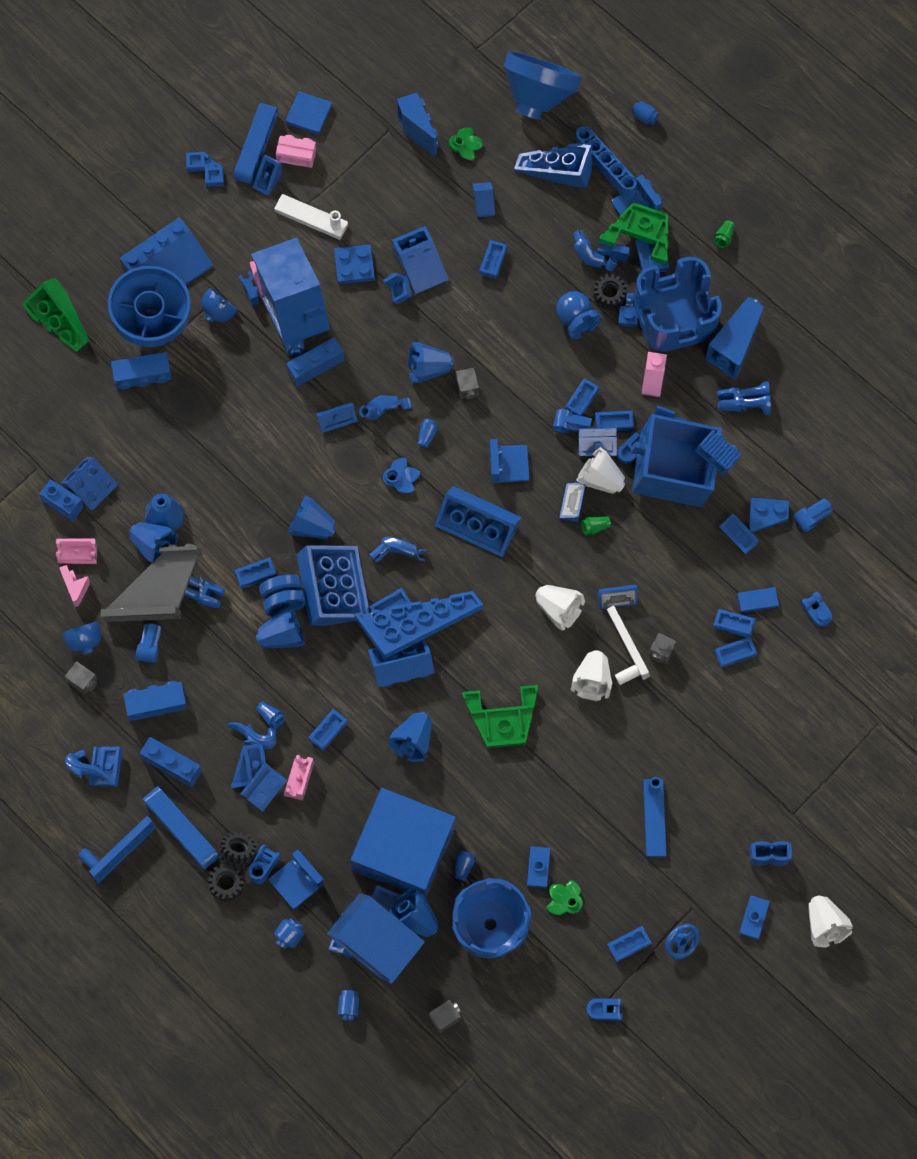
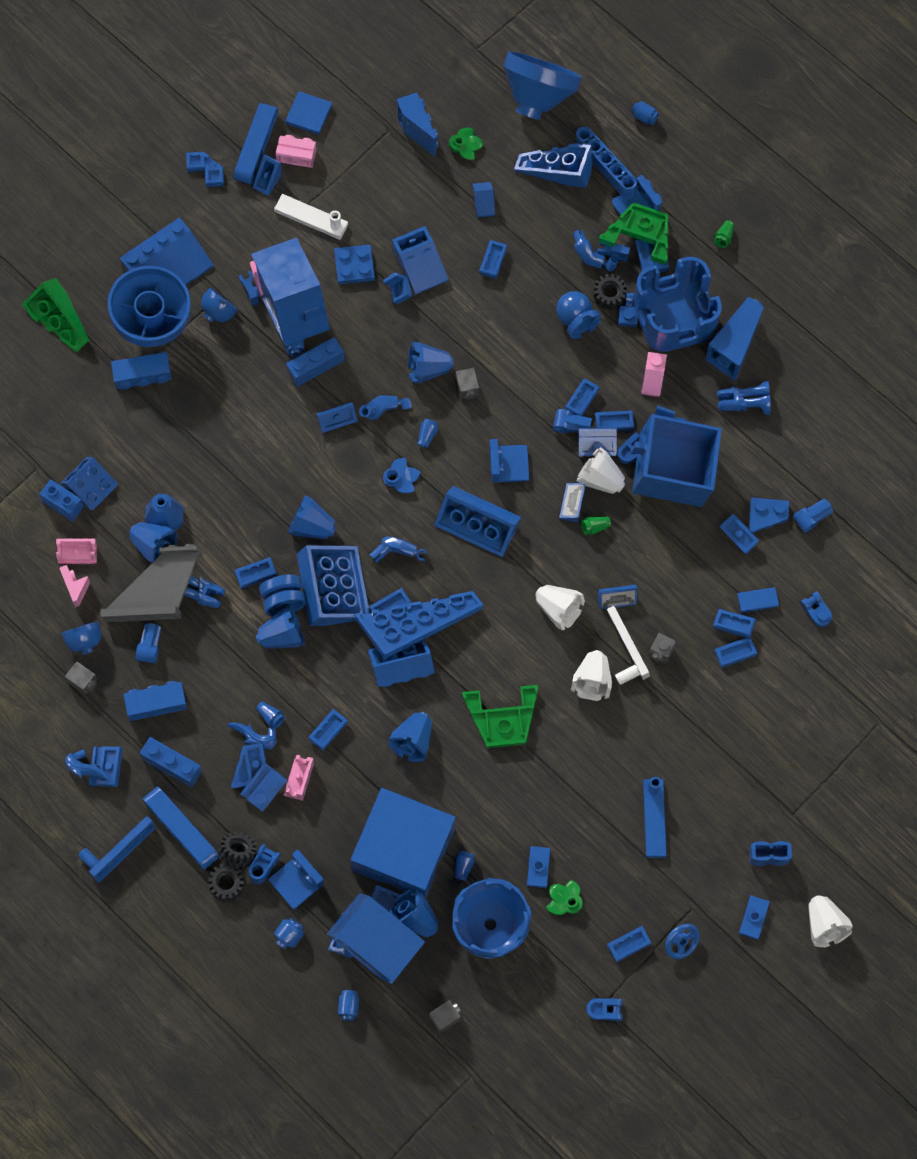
blue brick [695,430,742,476] -> none

